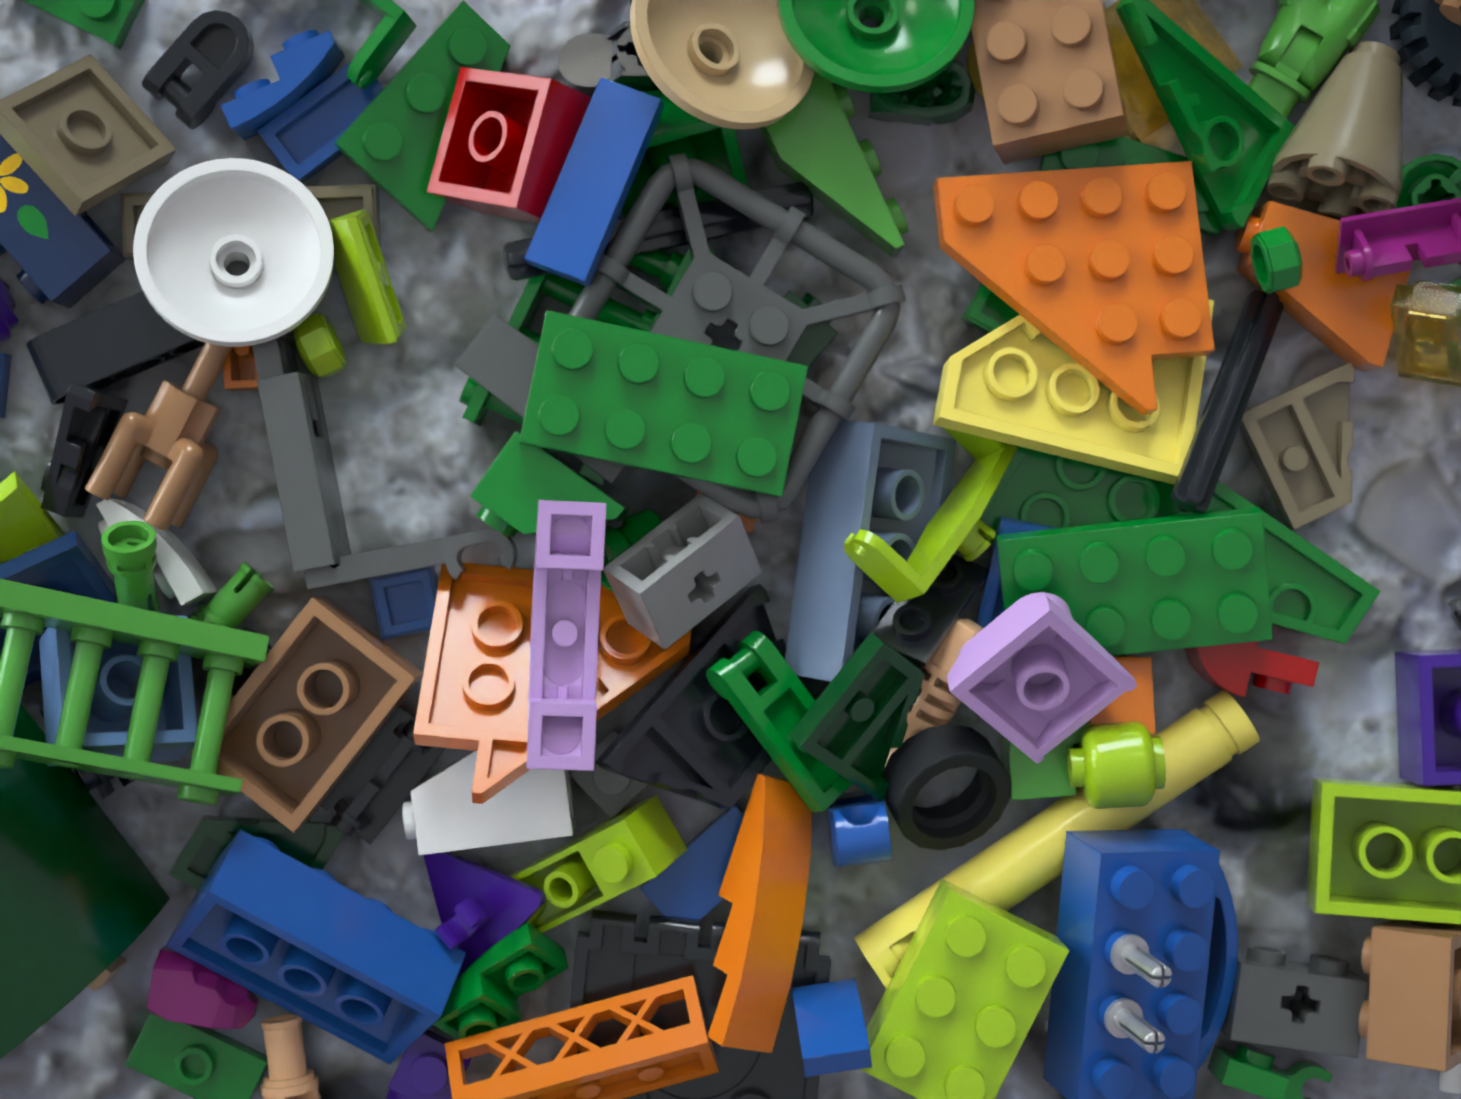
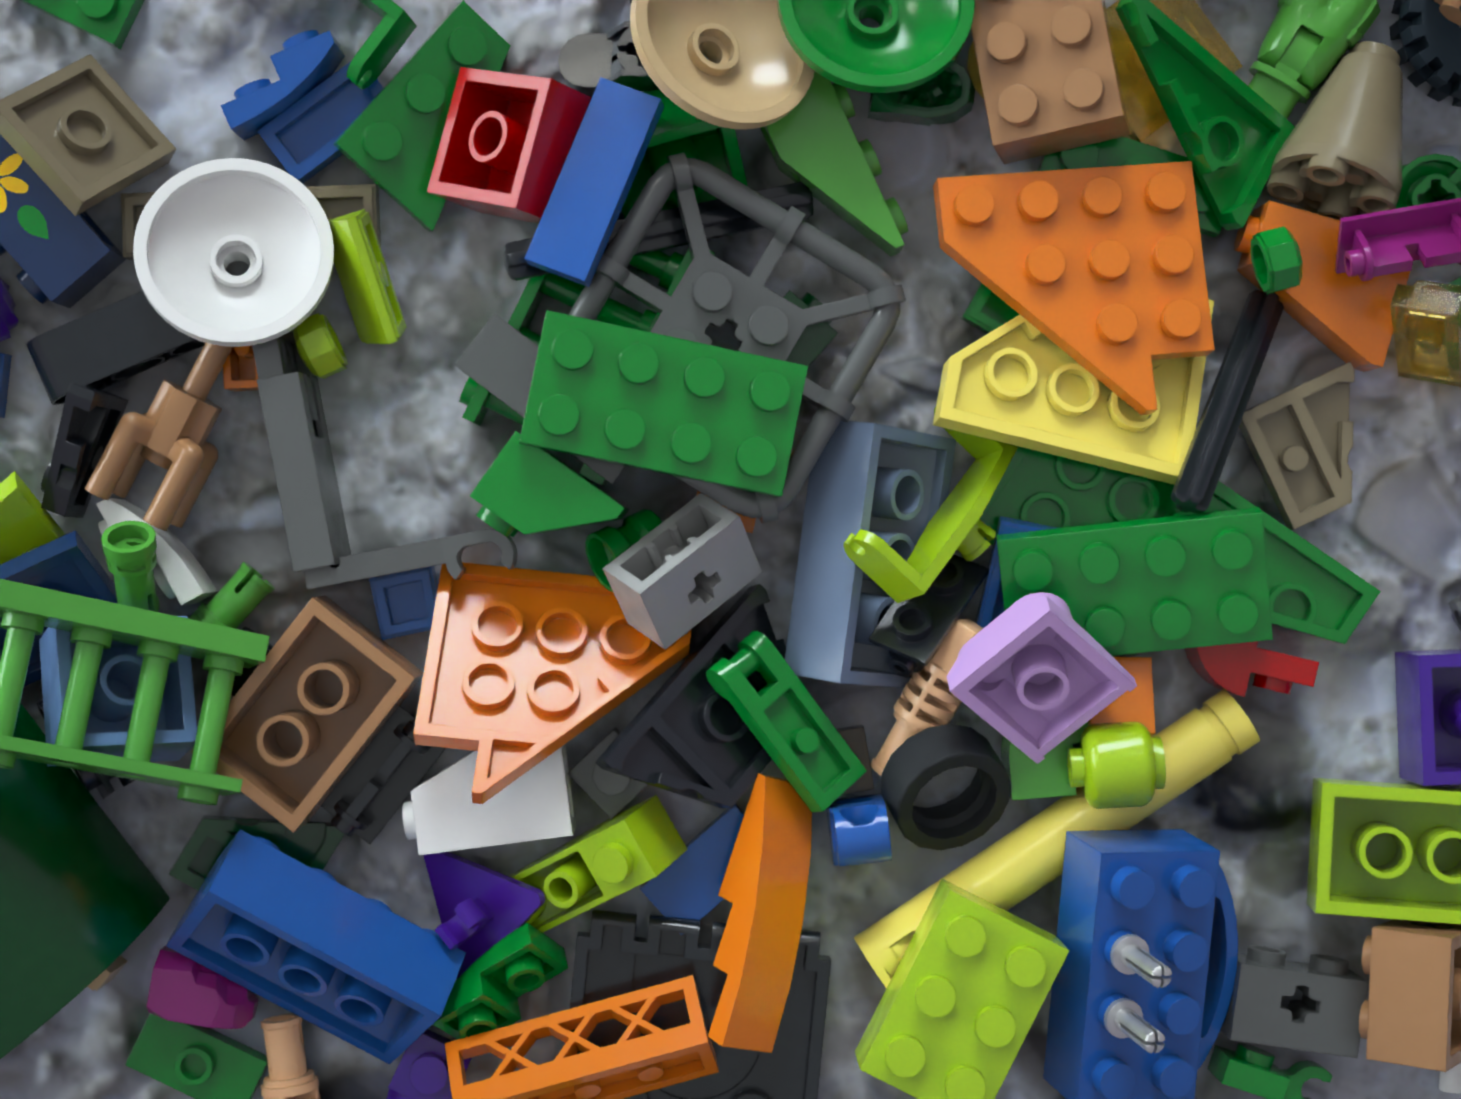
black plate [142,10,254,130] -> none
lavender slope [526,500,606,771] -> none
dark green wing [788,632,925,801] -> none
blue slope [791,978,872,1077] -> none

